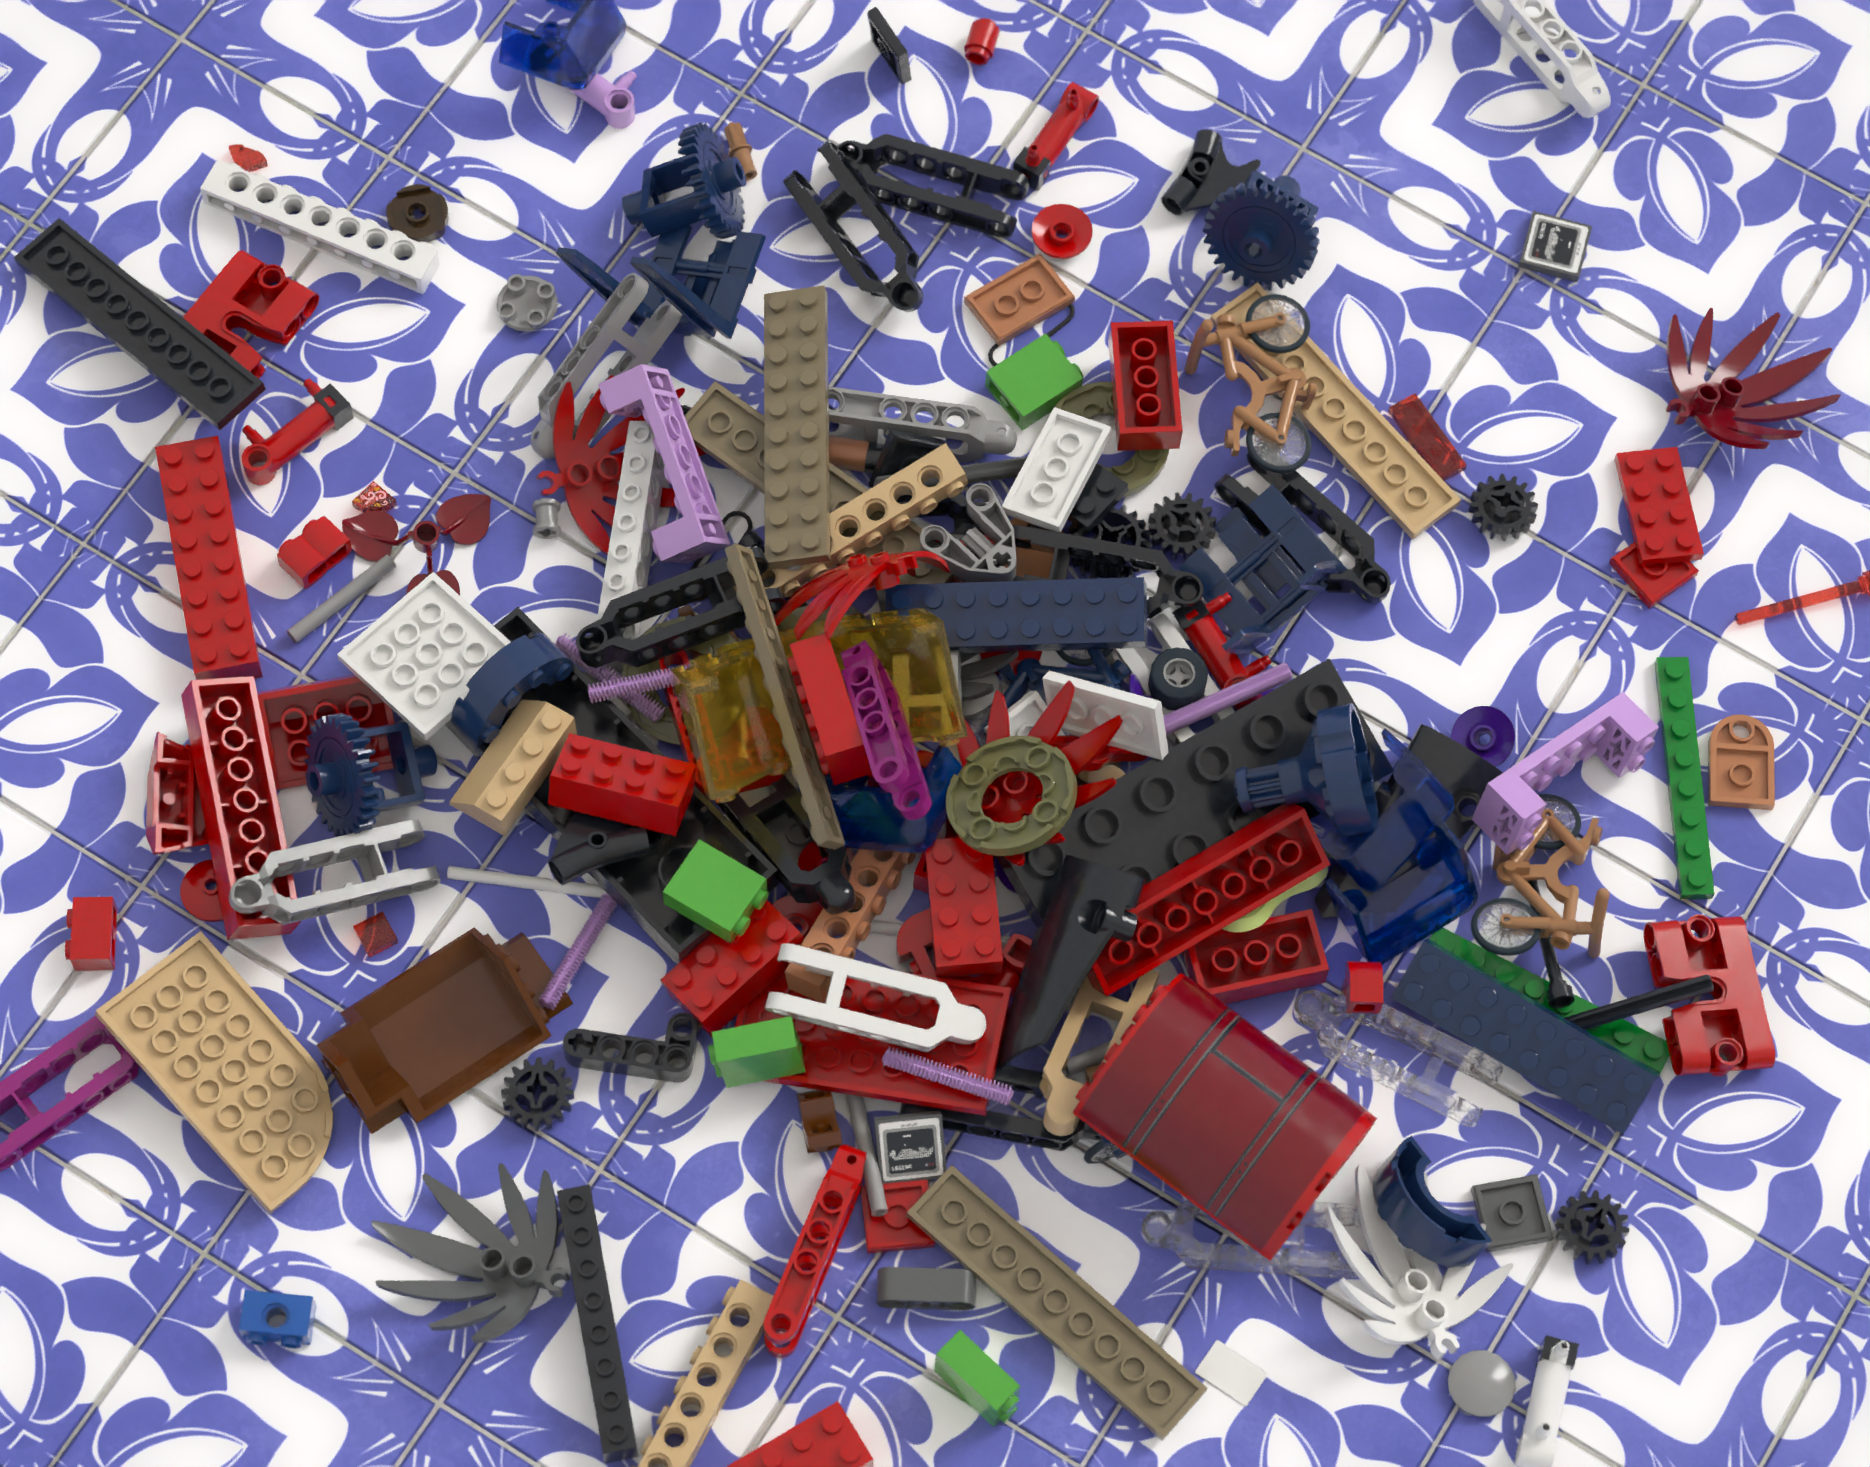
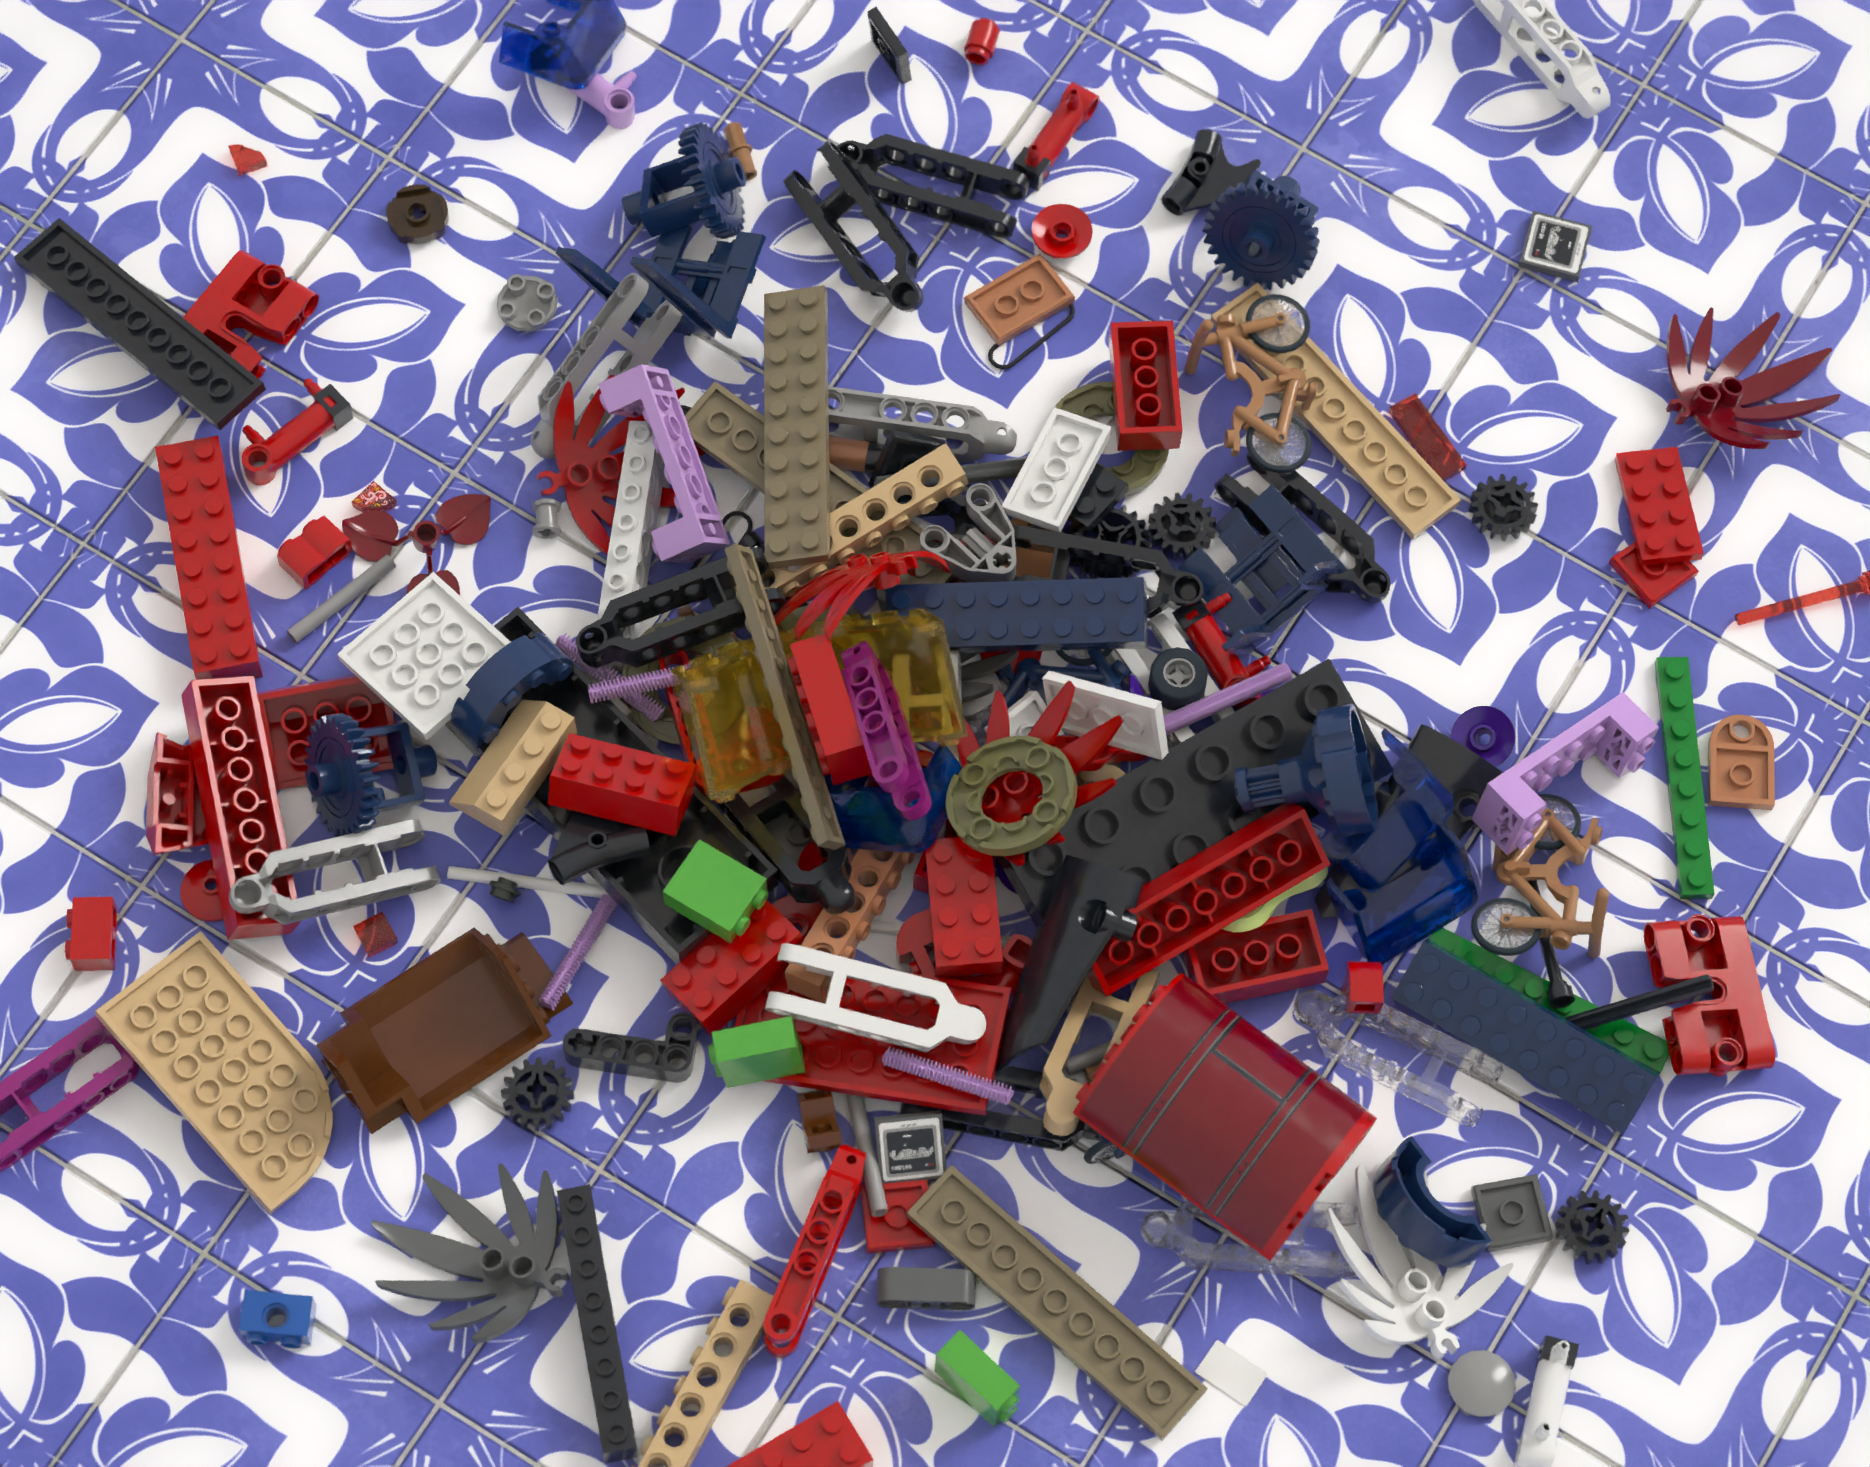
white brick [200,159,440,294] -> none
bright green brick [985,333,1084,431] -> none
none -> pearl dark grey plate [489,877,521,903]

